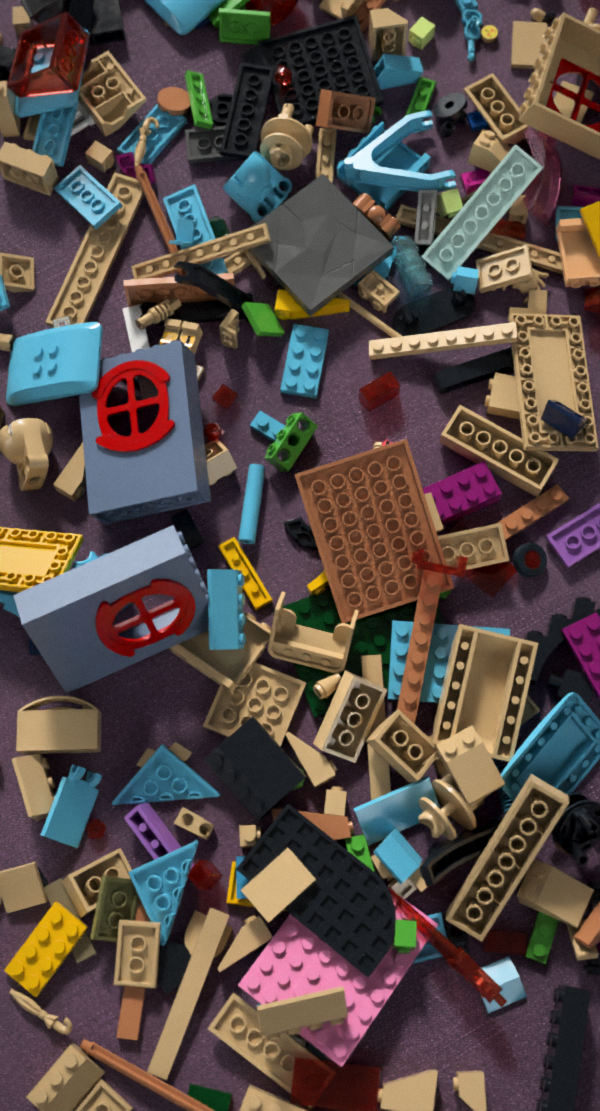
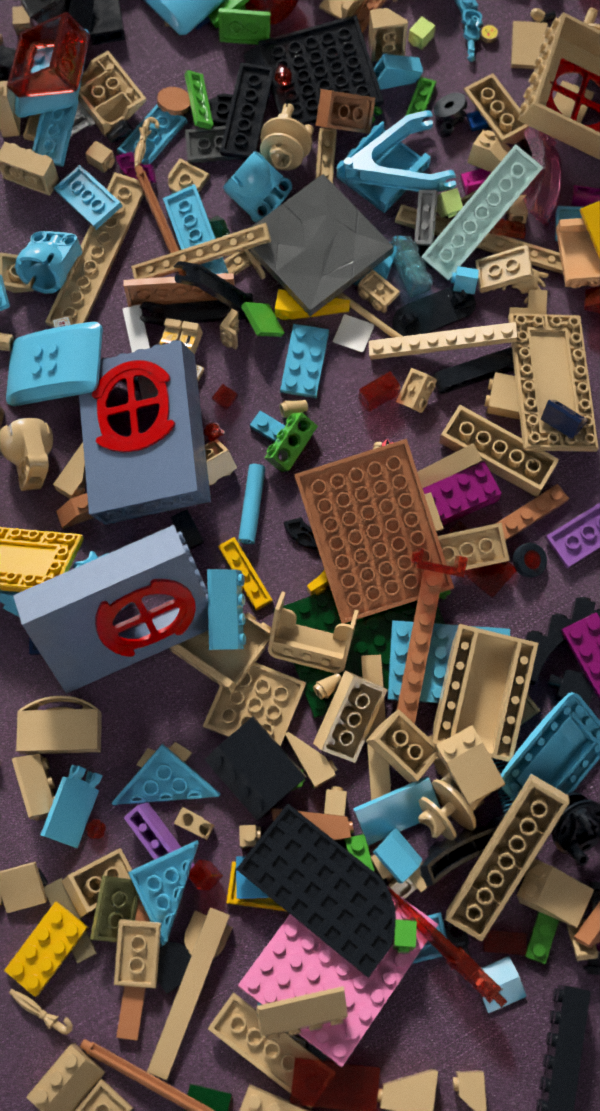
tan hinge [135,299,181,330] -> none
medium azure bracket [169,218,195,246] -> none
tan slope [217,914,273,972] -> none
tan tile [241,848,316,923] -> none
nougat piece [352,193,401,240] -> none
none -> medium azure piece [15,231,83,294]
none -> nougat slope [56,493,94,529]
none -> black cone [106,118,133,143]
none -> tan tile [168,158,210,194]
none -> tan cone [279,400,308,418]
none -> white sticker [333,314,374,352]
none -> tan bracket [396,368,437,413]
none -> tan tile [417,443,482,488]

